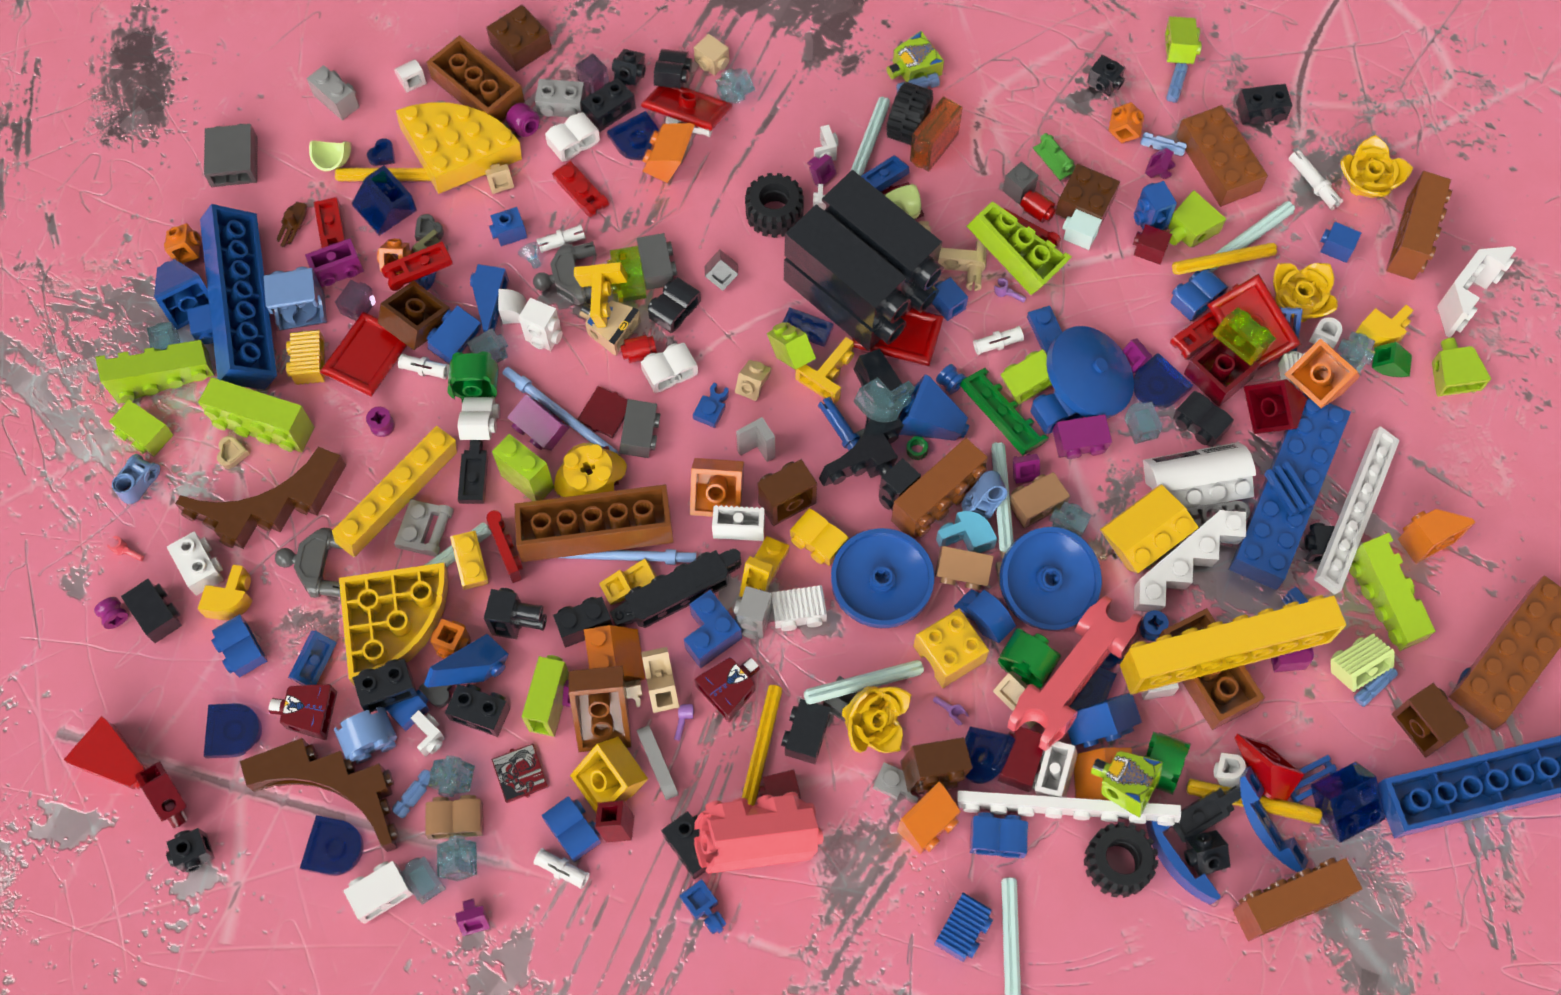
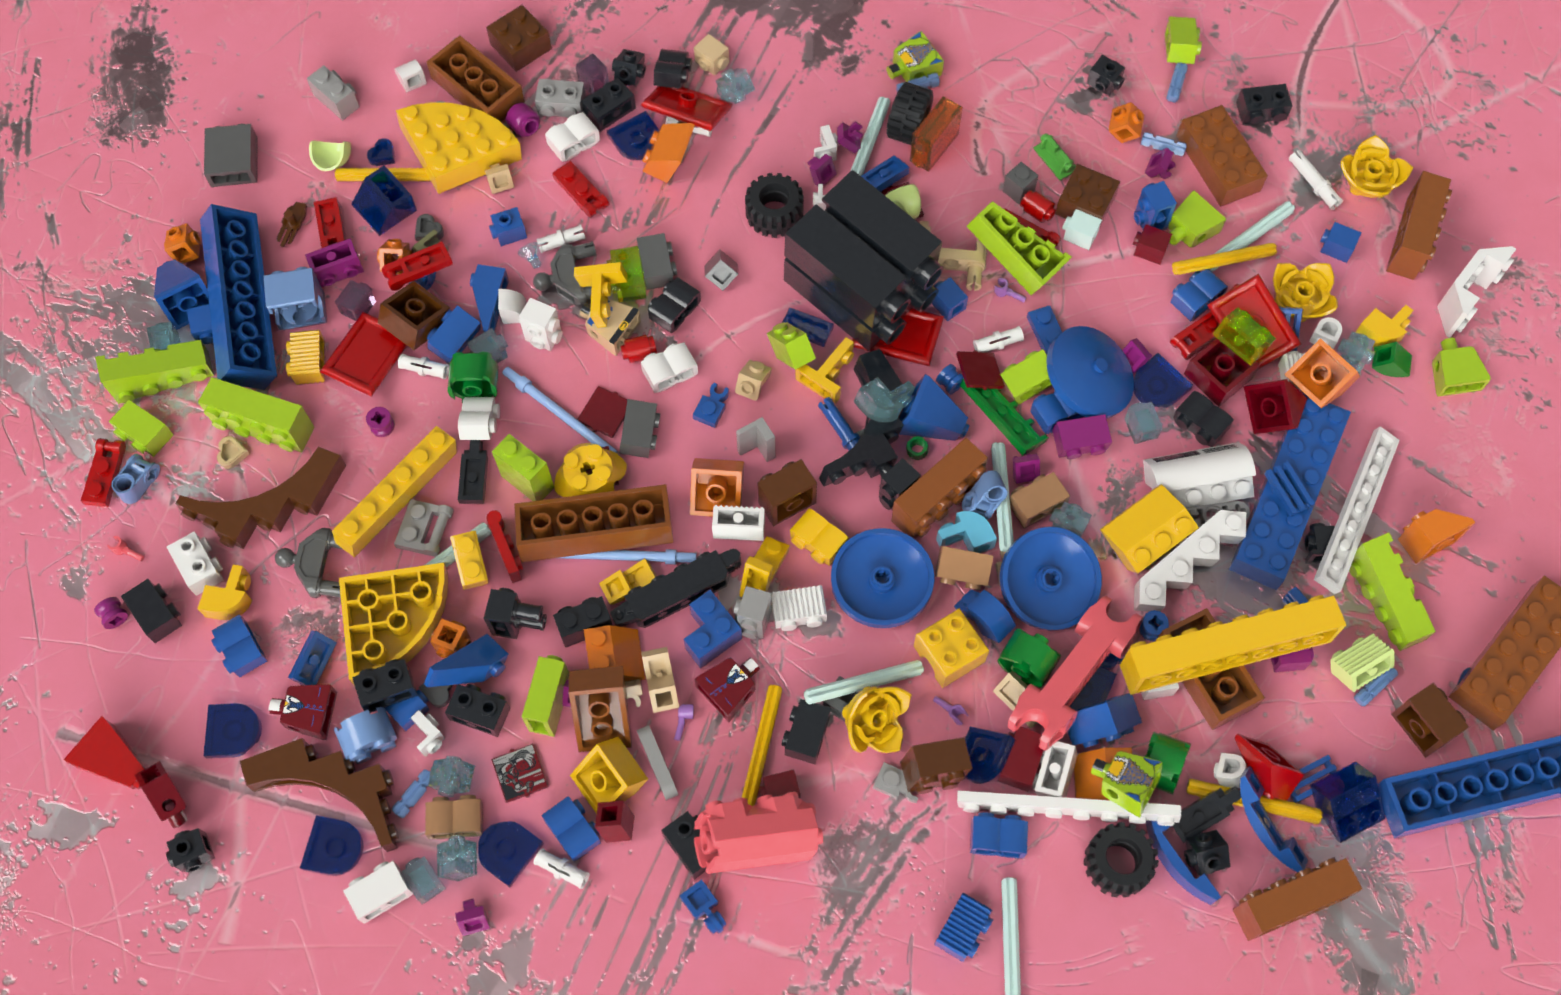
brick [507,394,569,450] -> none
orange slope [897,782,961,854] -> none
none -> red plate [80,438,126,507]
none -> clear blue tile [478,821,544,888]
none -> magenta tile [837,121,863,154]
none -> dark red piece [956,350,1004,390]

